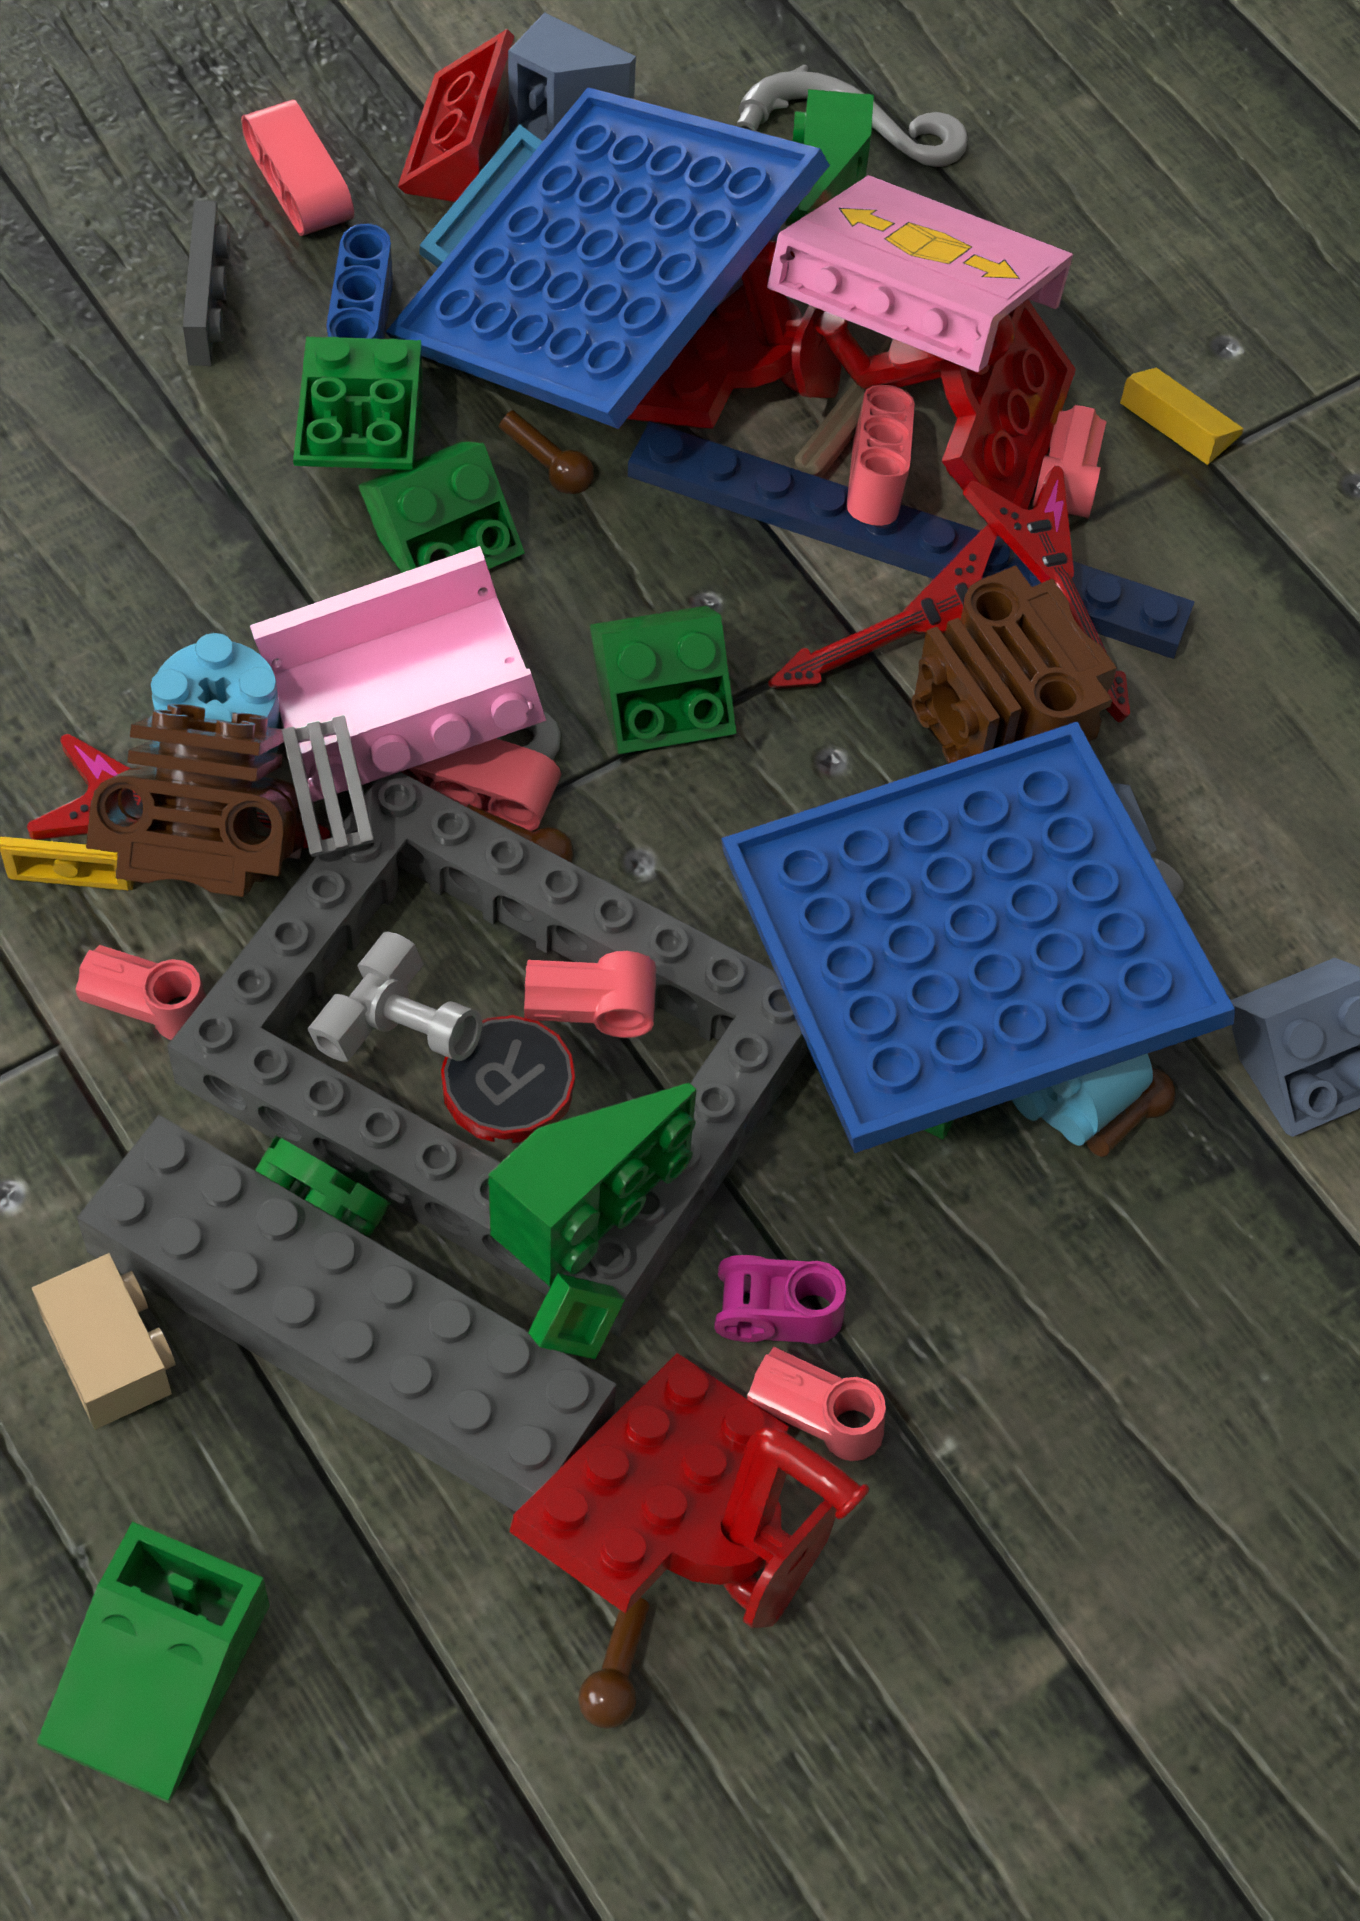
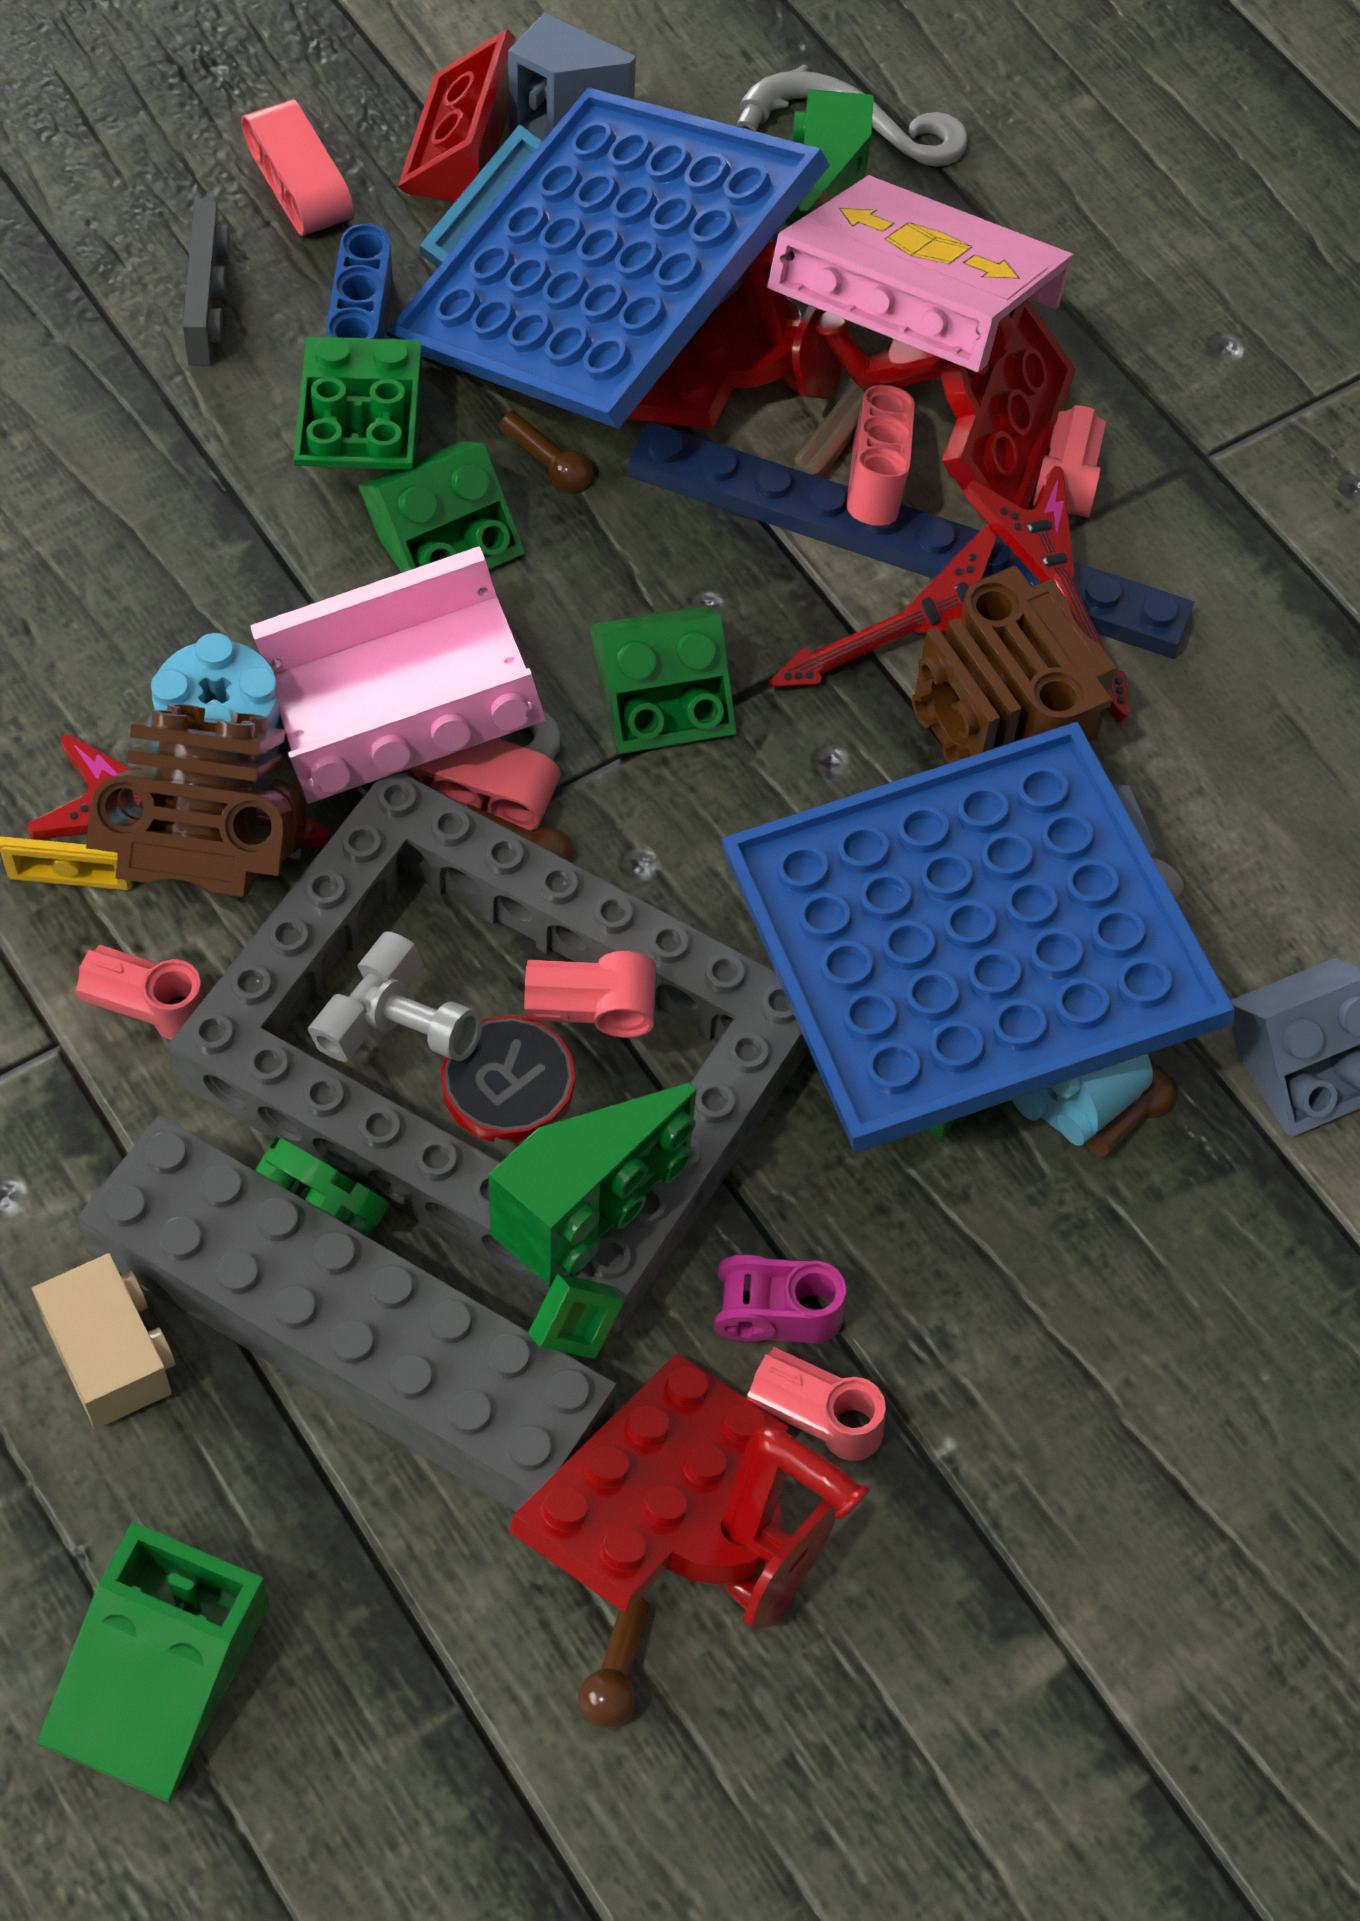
light grey tile [281,715,375,857] -> none
yellow slope [1120,367,1244,465] -> none

